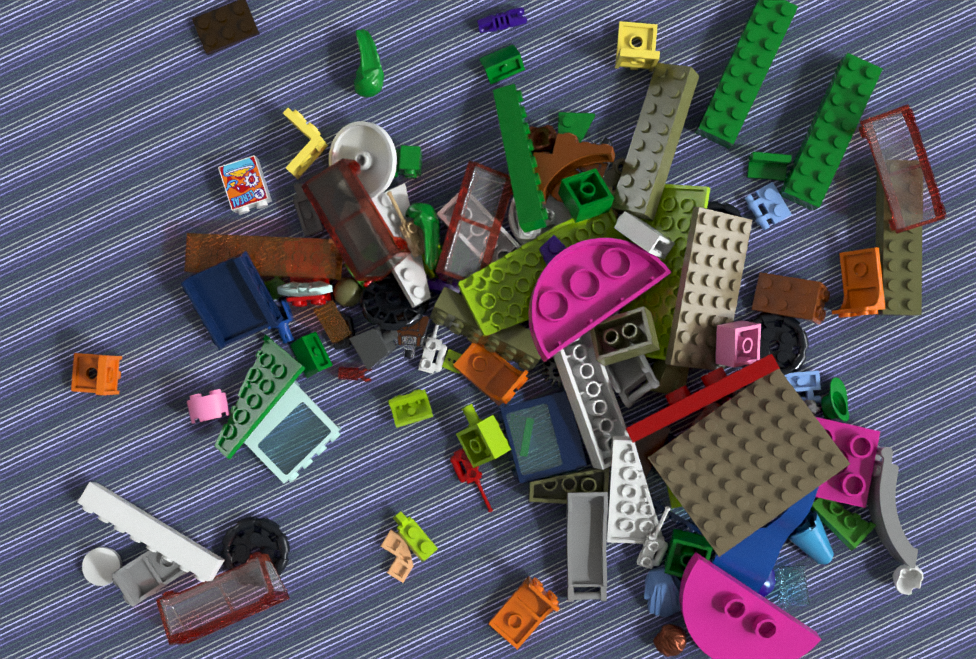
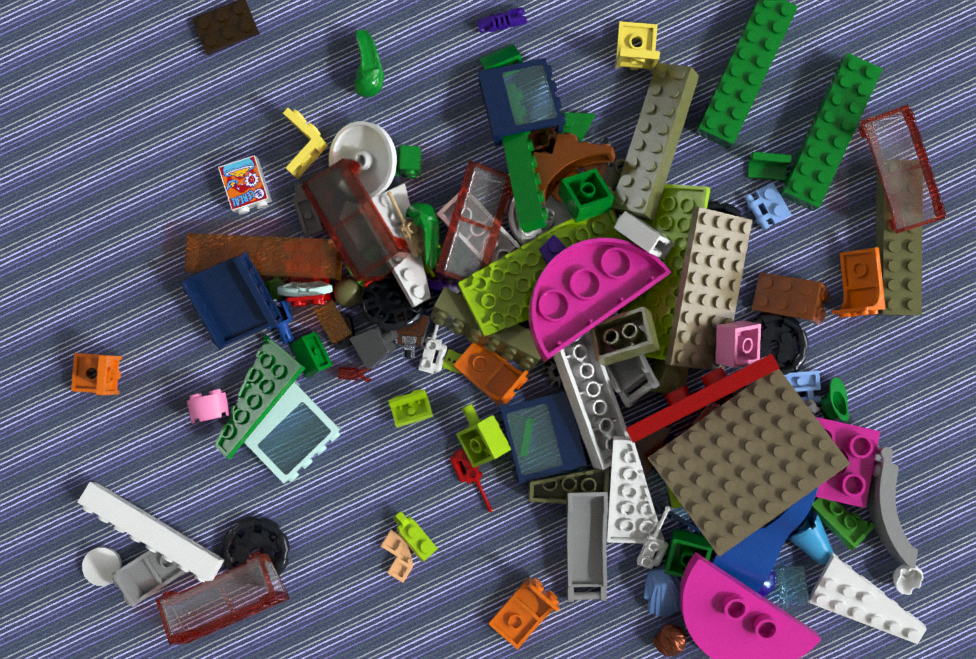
none -> panel [478,58,566,146]
none -> white wing [808,553,927,644]

